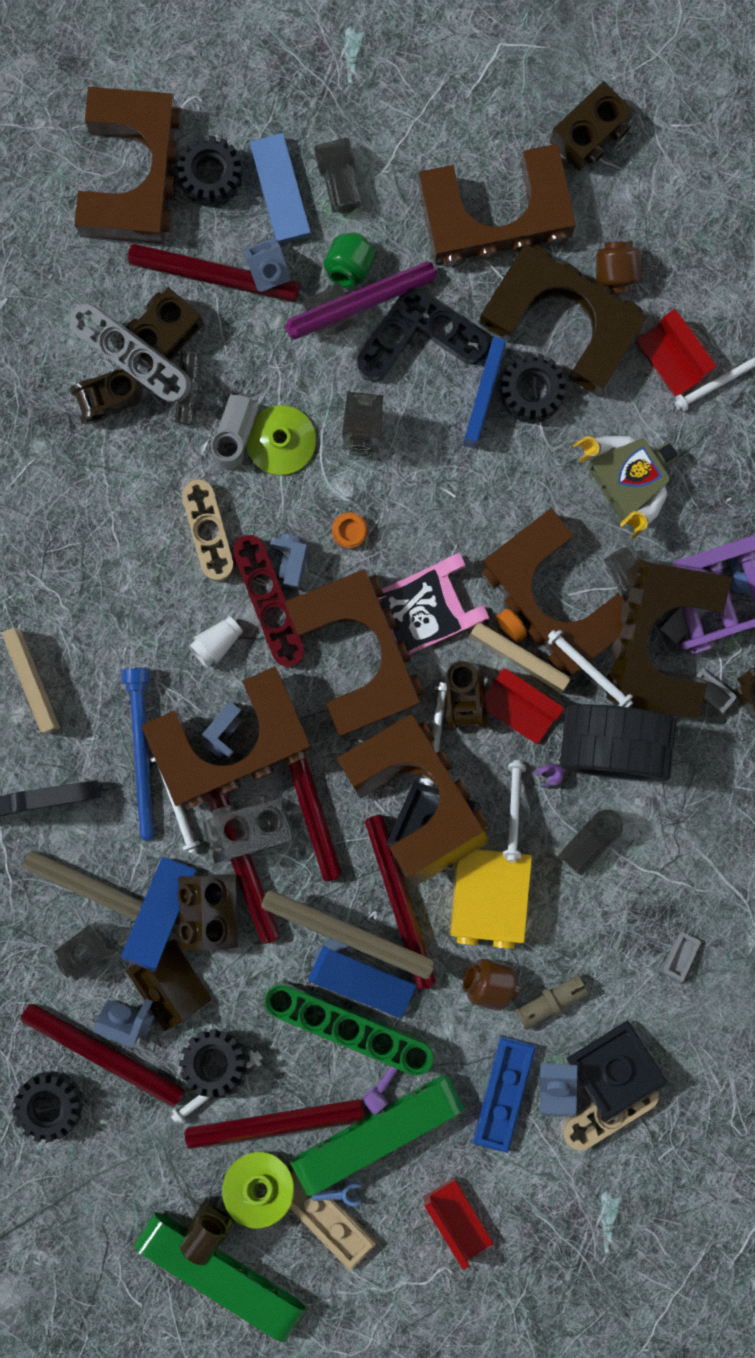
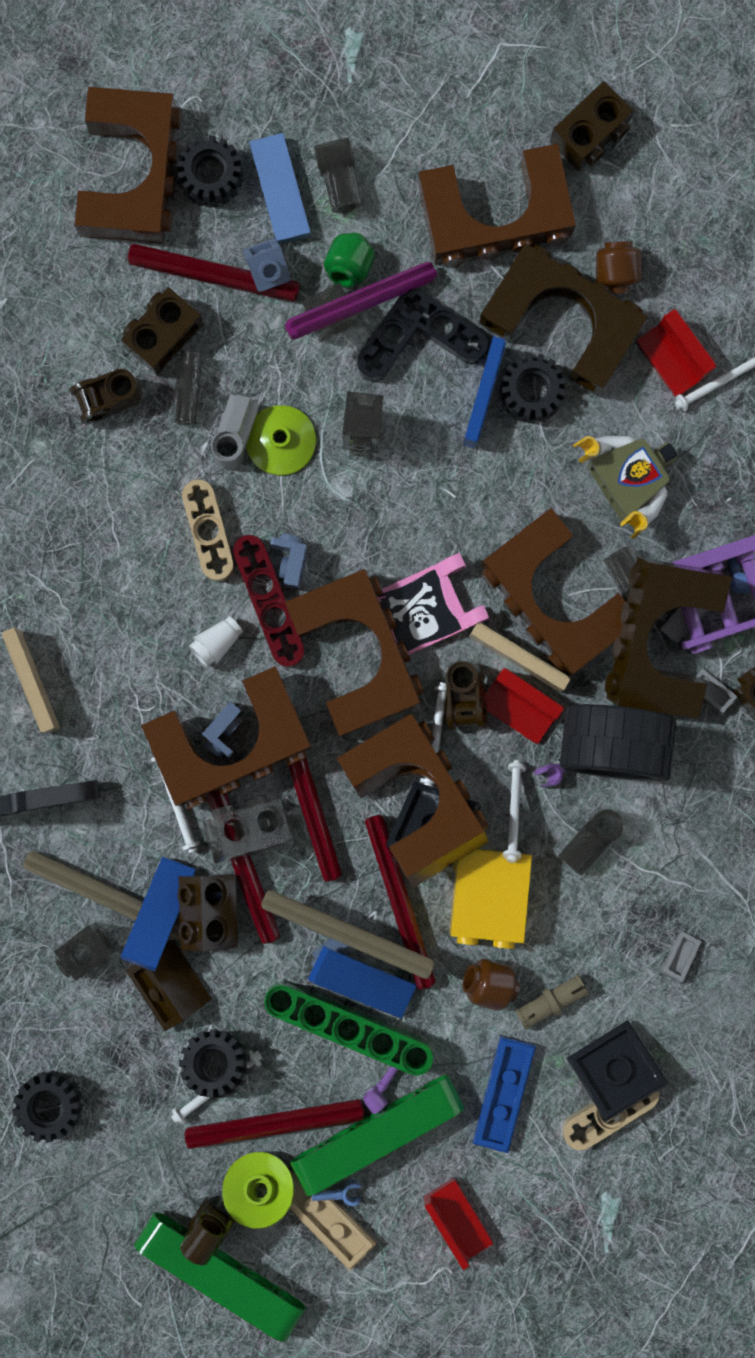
dark red axle [20,1004,184,1107] -> none
light grey beam [70,304,191,401] -> none
sand blue bracket [92,998,155,1048] -> none
blue piece [121,668,154,841] -> none
orange tile [332,512,367,549] -> none
orange tile [495,608,528,644] -> none
sand blue bracket [539,1063,577,1117] -> none
white axle [548,630,633,707] -> none

